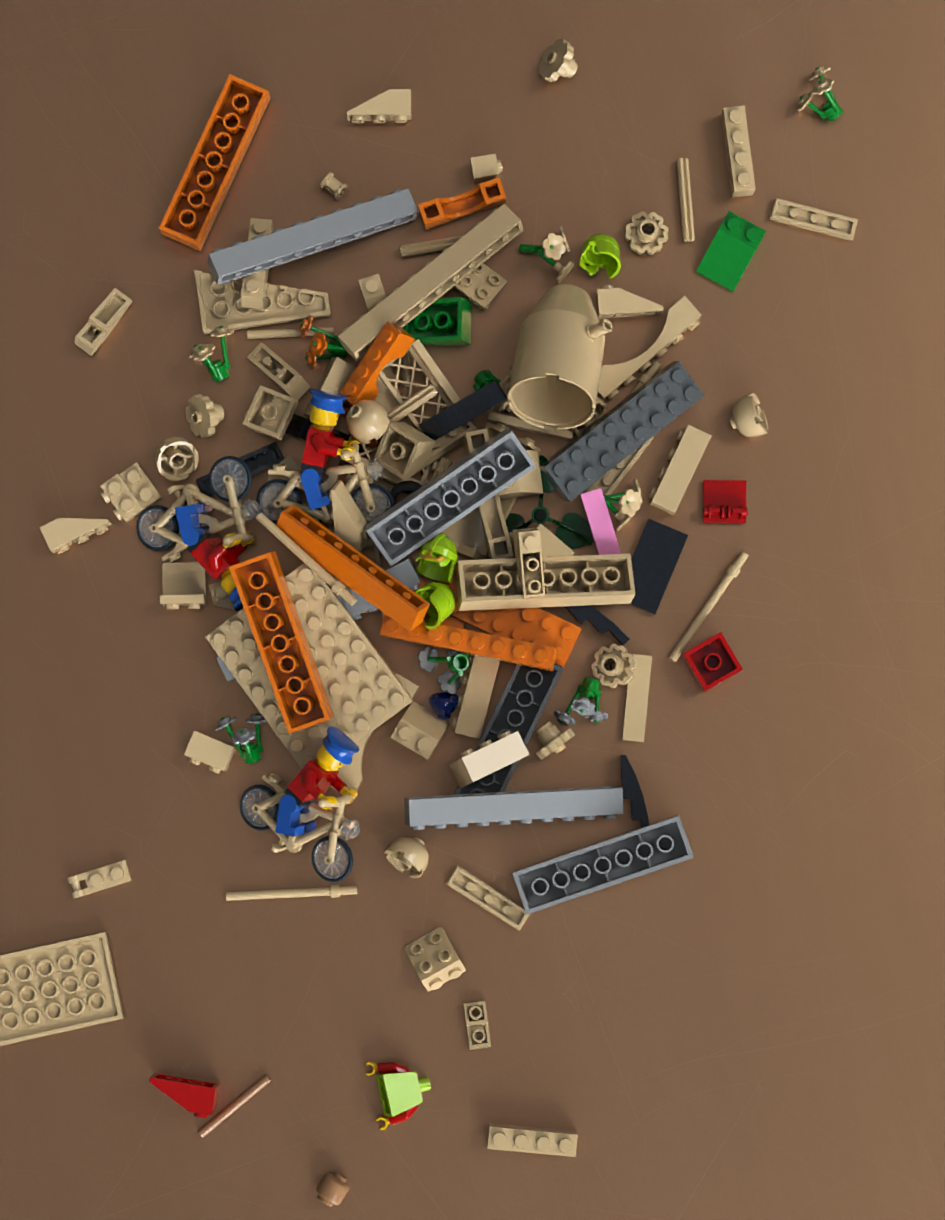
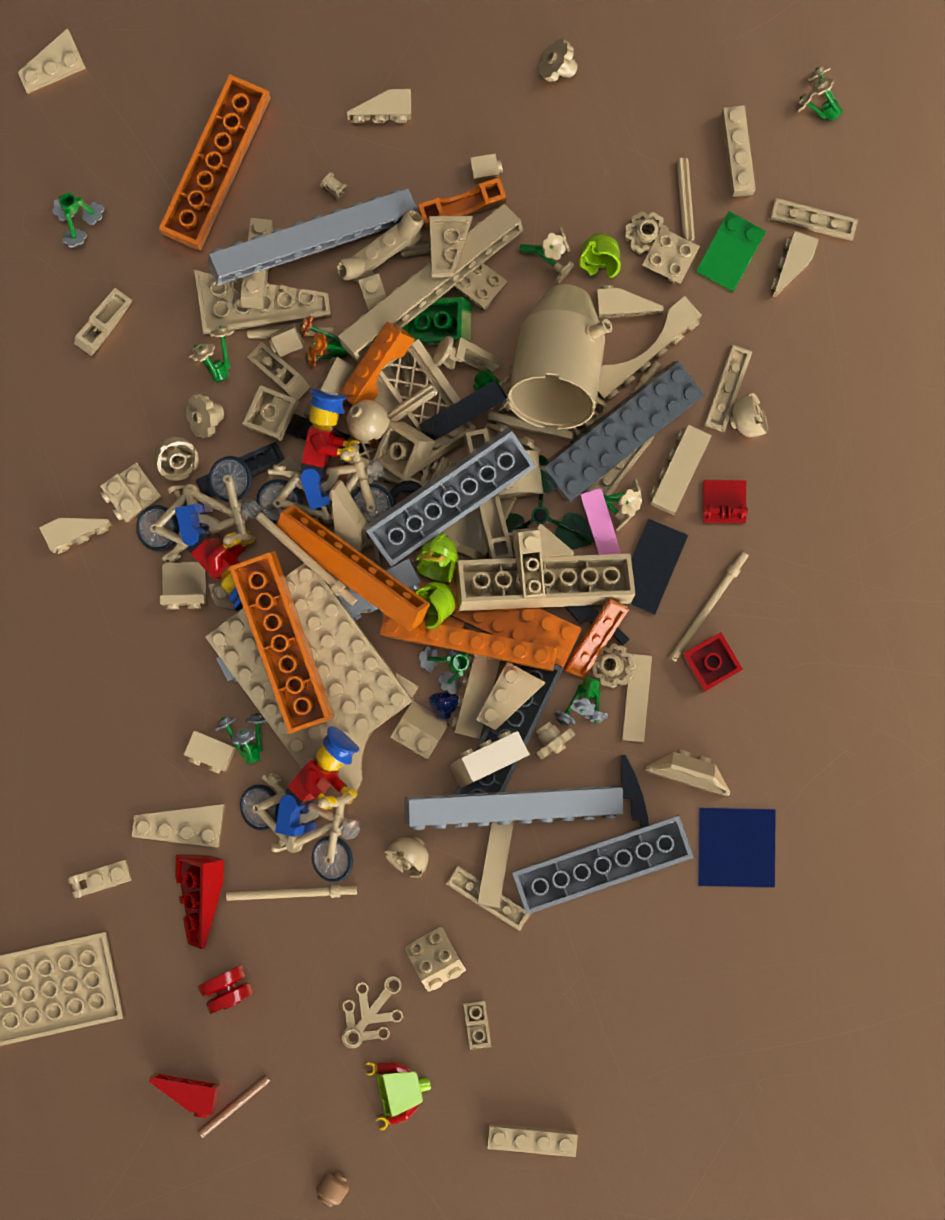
none -> tan wing [18,28,86,94]
none -> plant [52,193,104,247]
none -> tan wing [132,804,225,848]
none -> red wedge [175,854,224,949]
none -> red wheel [197,965,254,1014]
none -> tan brick [269,323,304,357]
none -> tan plate [337,210,424,283]
none -> tan plant [342,976,404,1049]
none -> tan wing [429,216,473,278]
none -> tan piece [433,336,504,373]
none -> tan wing [476,662,546,730]
none -> tan tile [477,821,514,908]
none -> orange tile [564,598,629,679]
none -> tan hinge [642,228,700,284]
none -> tan wedge [644,749,730,796]
none -> clear blue piece [698,808,776,887]
none -> tan tile [704,344,753,432]
none -> tan slope [771,231,819,297]

